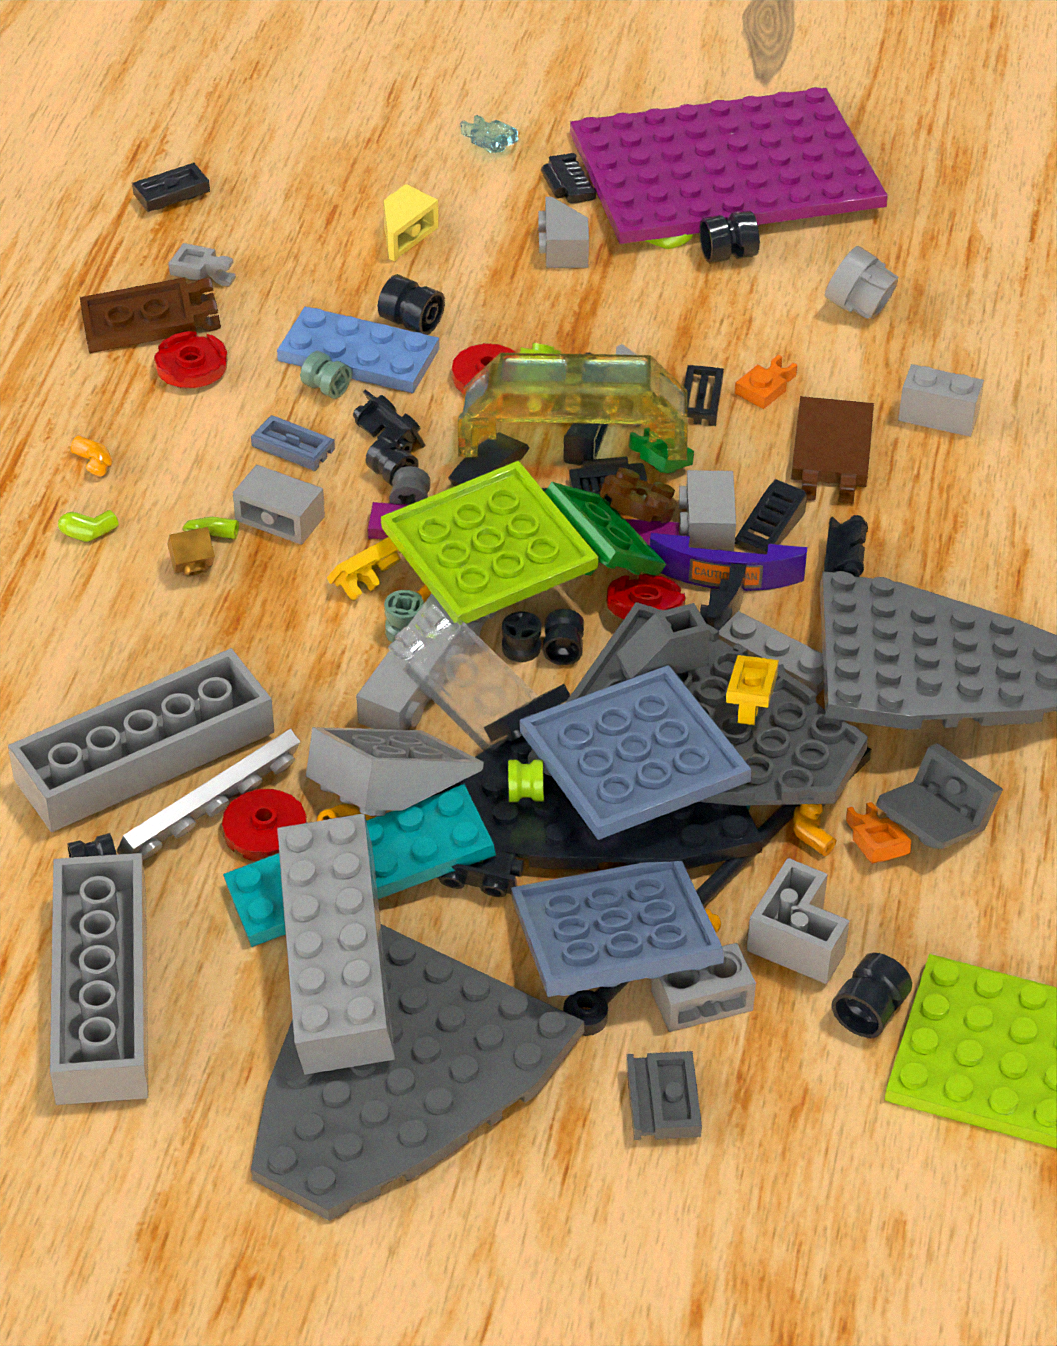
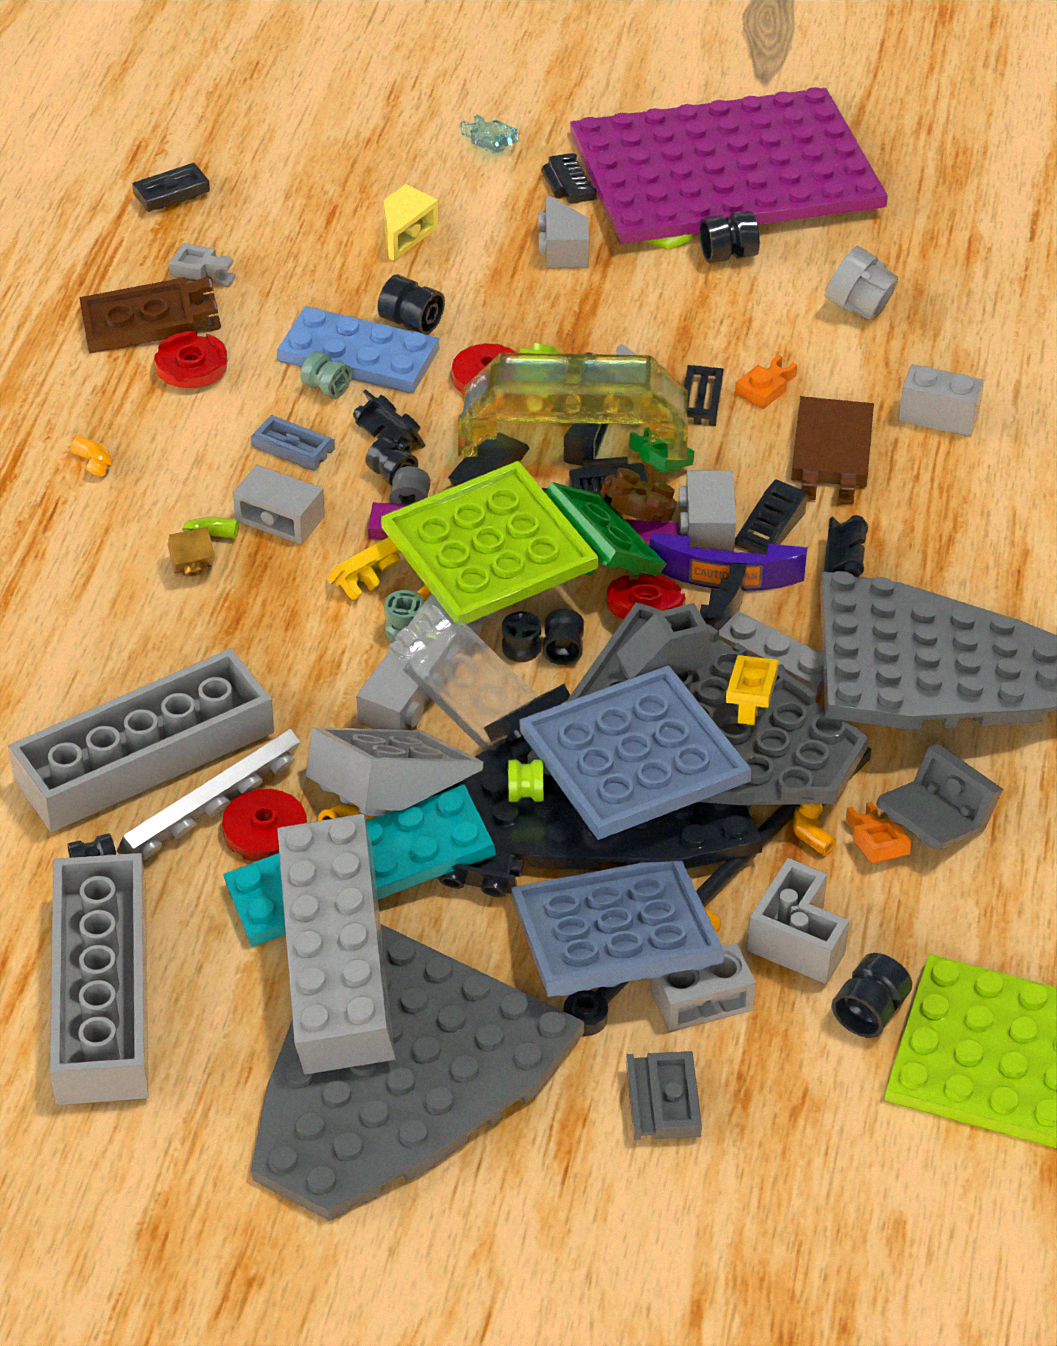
lime arm [58,510,119,542] -> none

